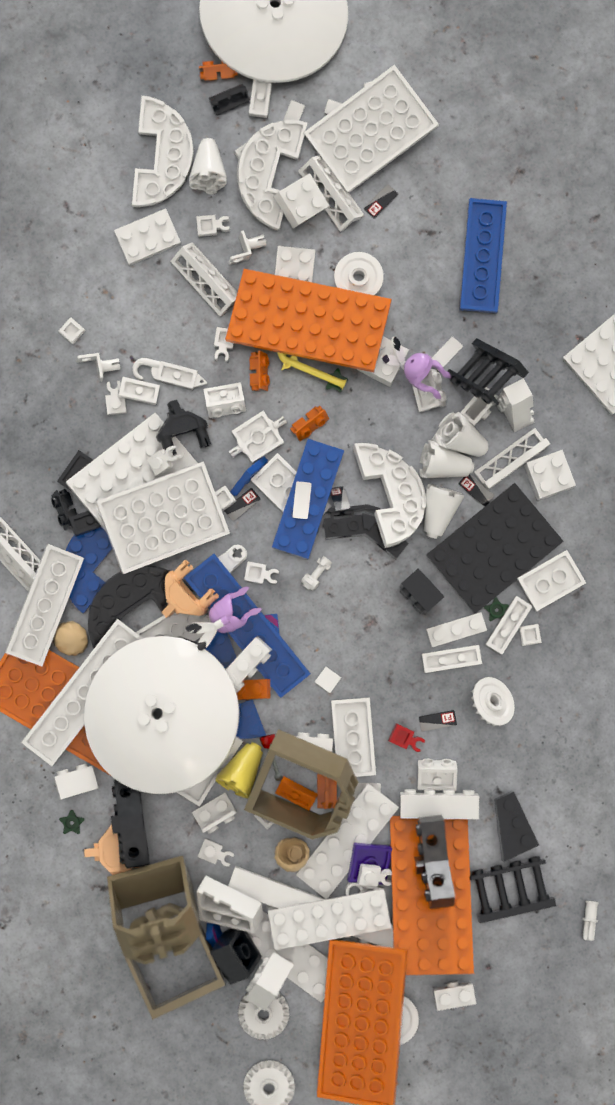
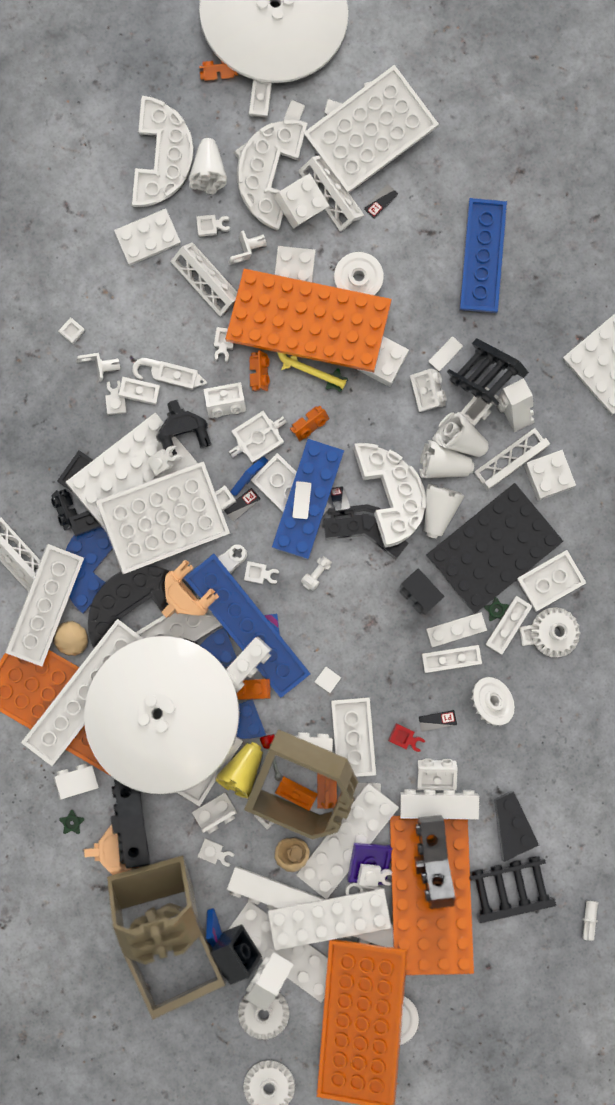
lavender hair [185,587,262,651] -> none
white wedge [197,876,263,933] -> none
black hinge [209,84,250,115] -> none
lavender hair [381,337,451,399] -> none
white brick [432,981,476,1011] -> none
sticker [458,474,495,506] -> none
none -> white gear [531,607,581,657]

